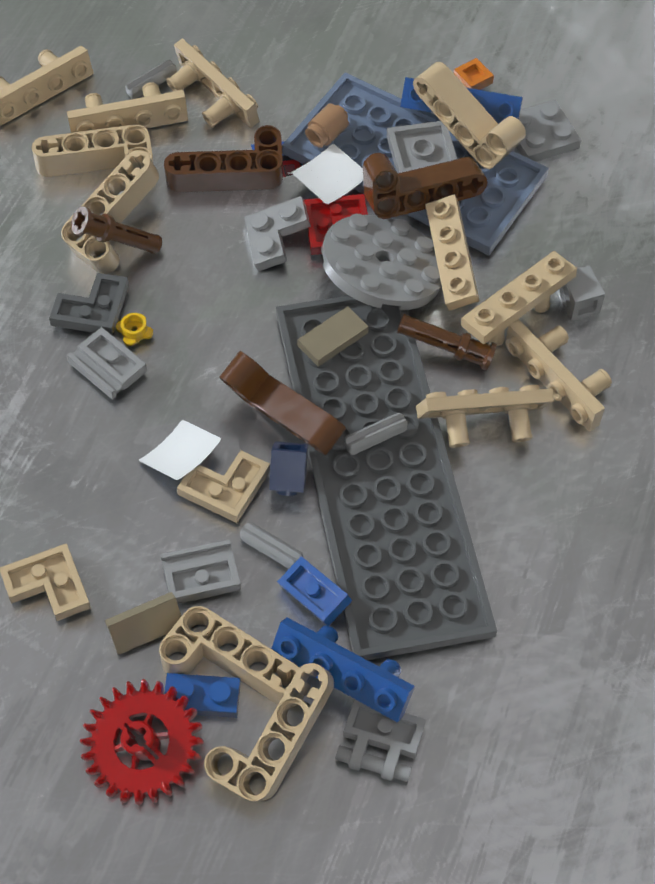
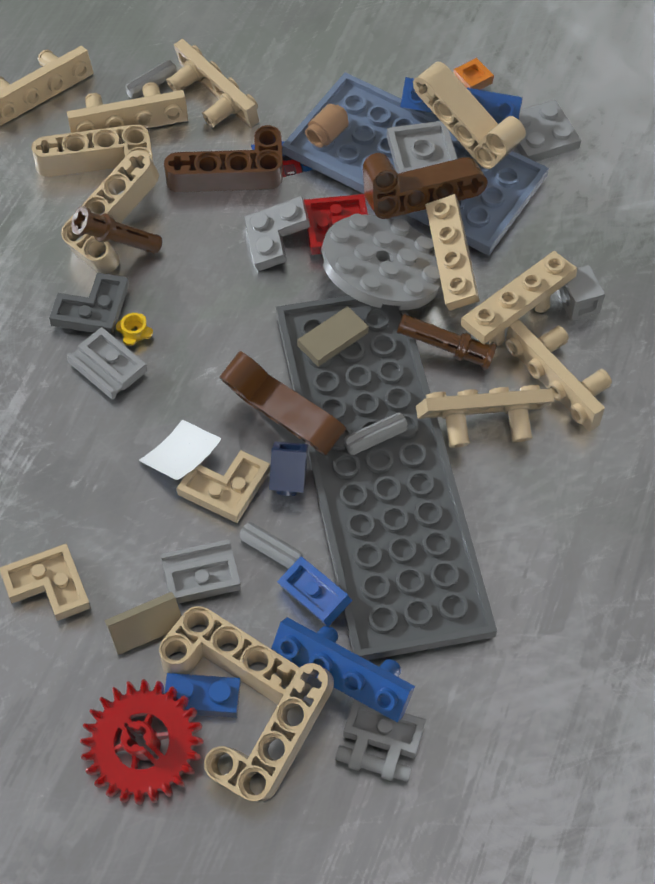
white sticker [291,144,363,204] -> none

